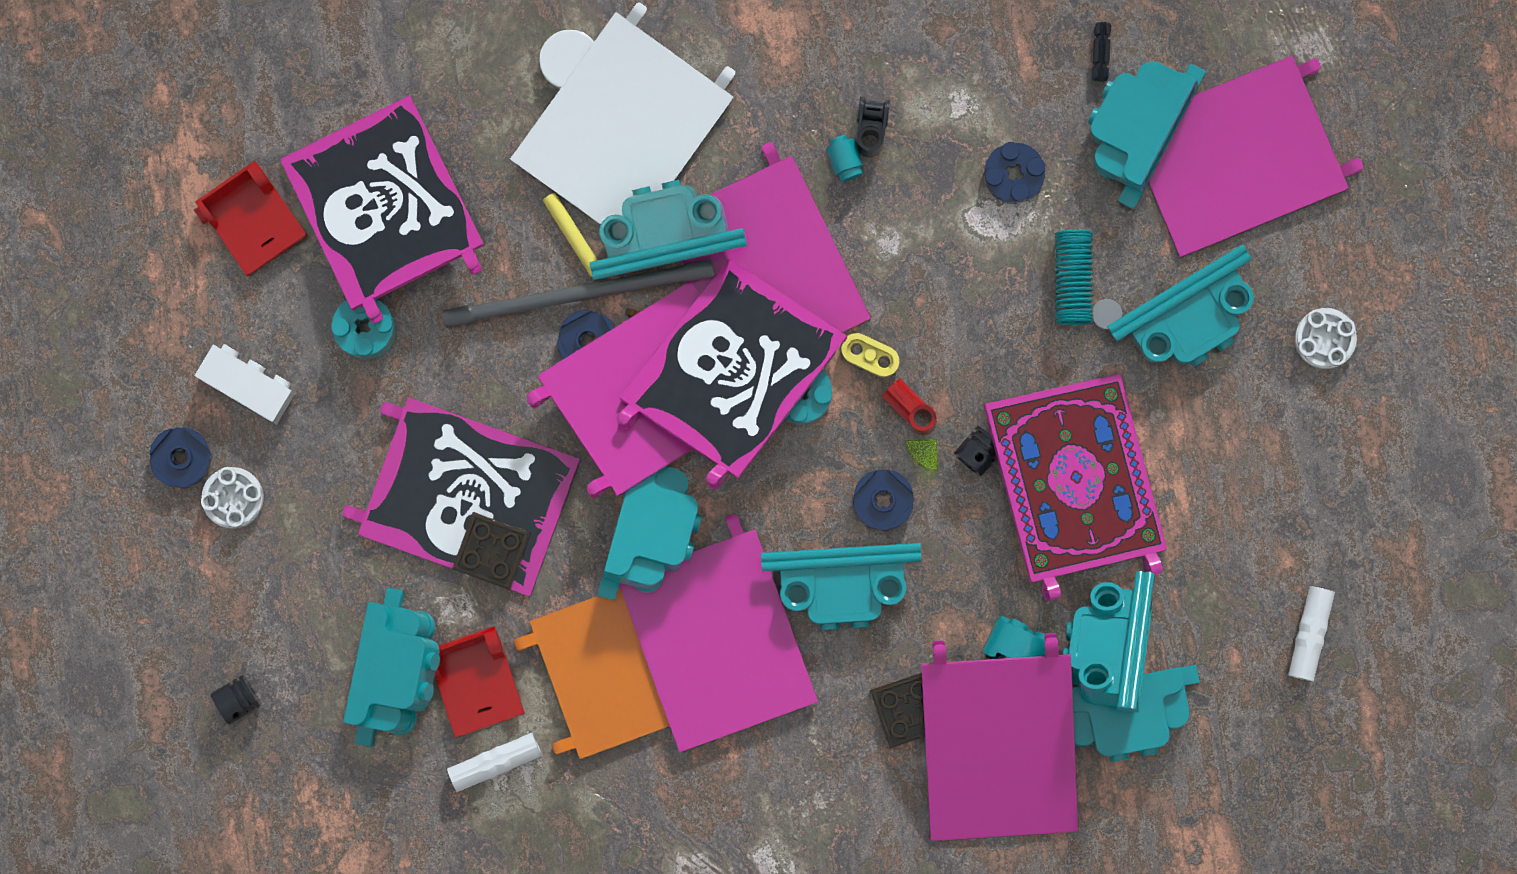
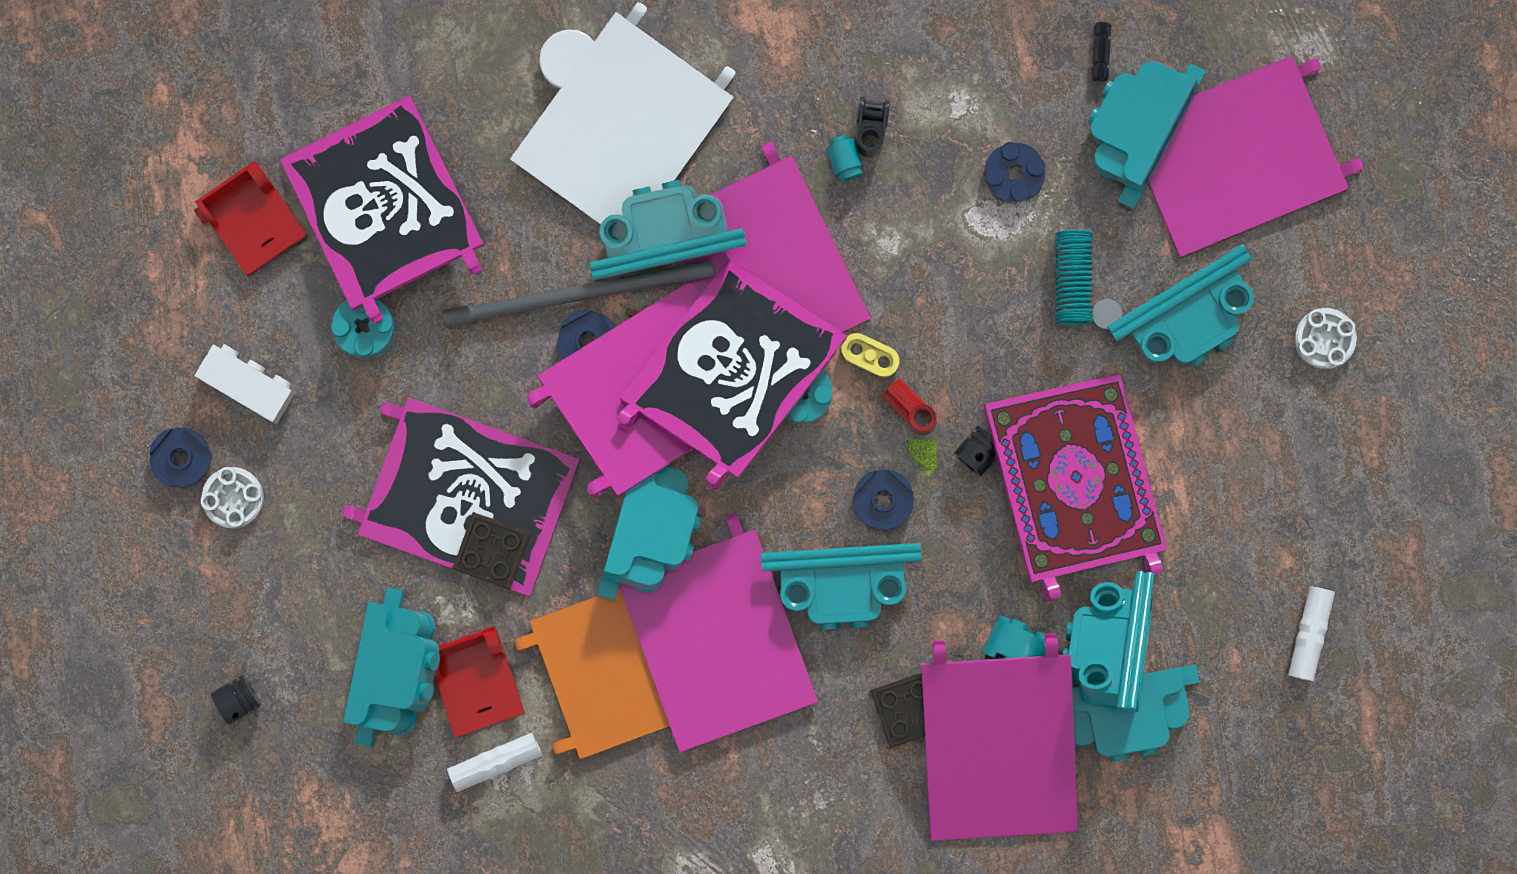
light yellow piece [543,193,598,277] -> none

